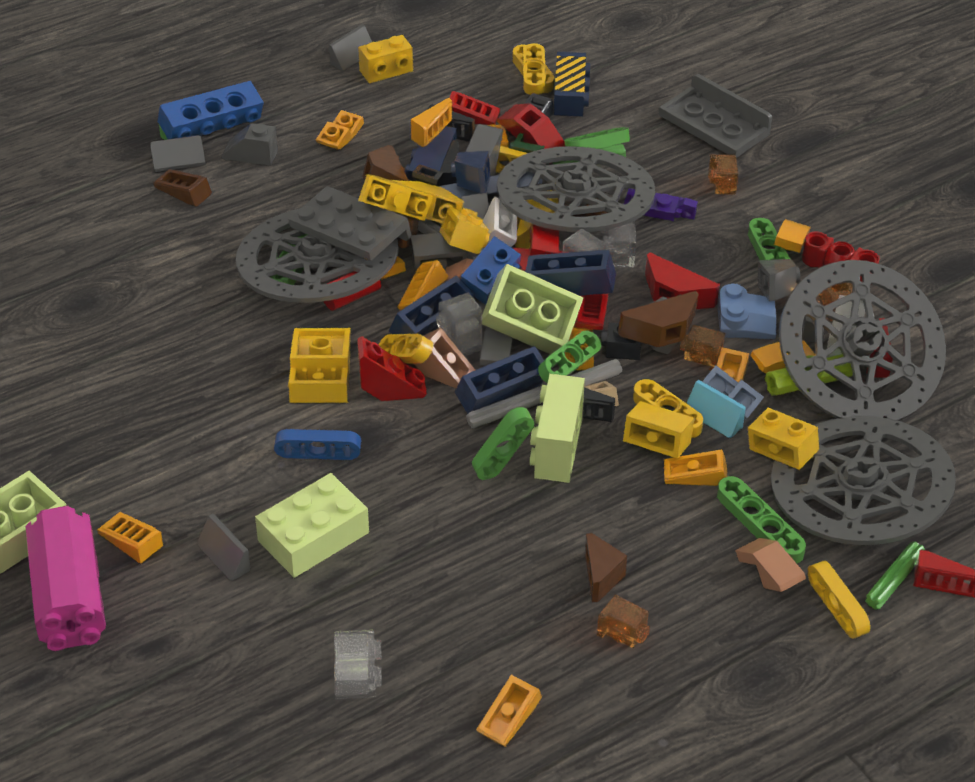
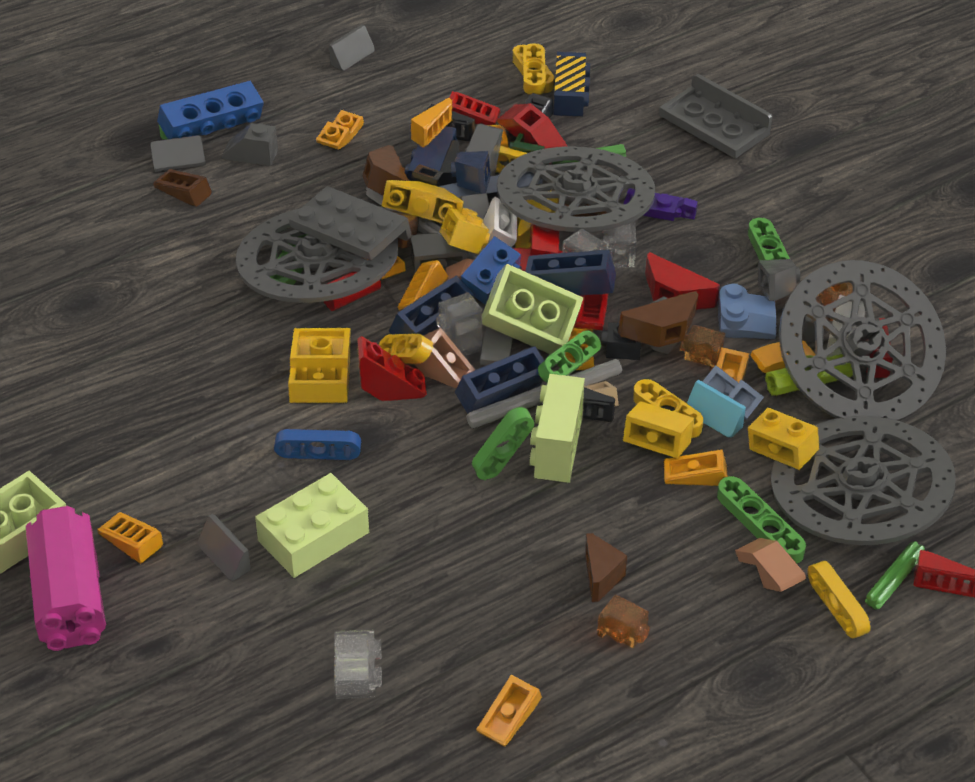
yellow brick [358,35,413,84] -> none
yellow slope [358,174,433,221] -> none
bright green beam [564,127,630,149] -> none
clear orange brick [708,154,738,194] -> none
light orange slope [774,219,811,253] -> none
red piece [802,231,880,285] -> none

